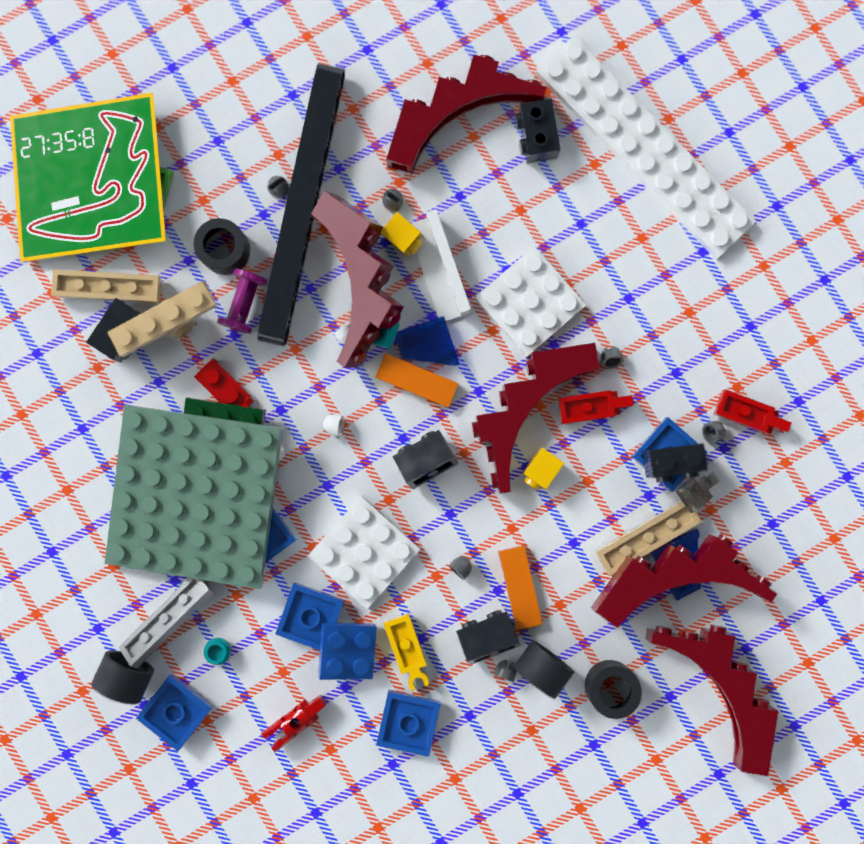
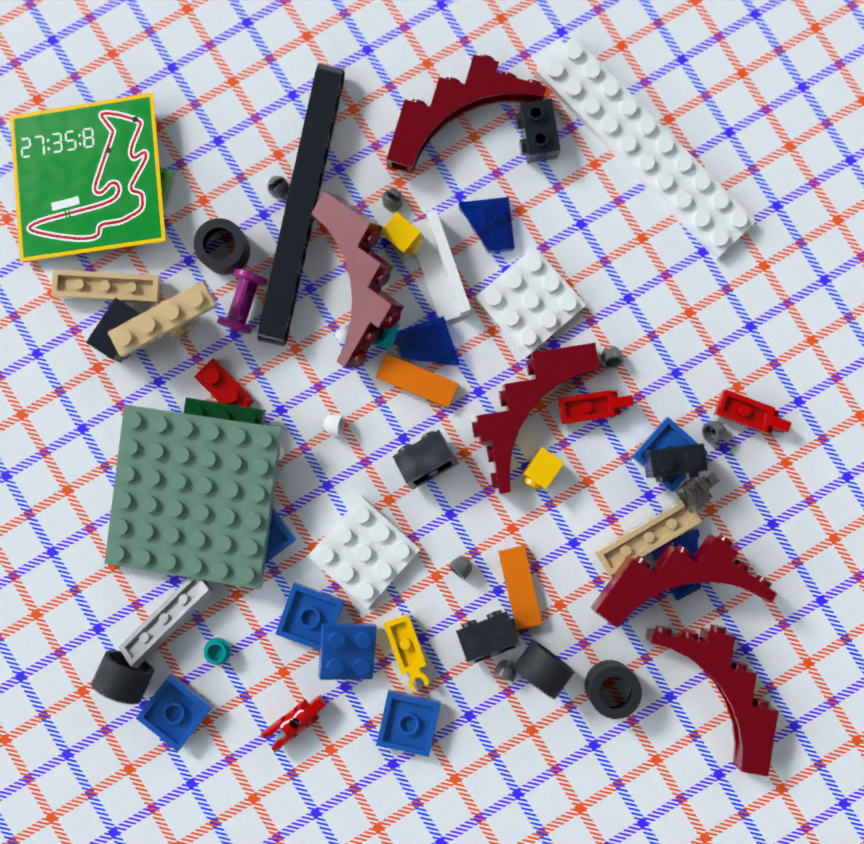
none -> clear blue wing [458,197,515,254]

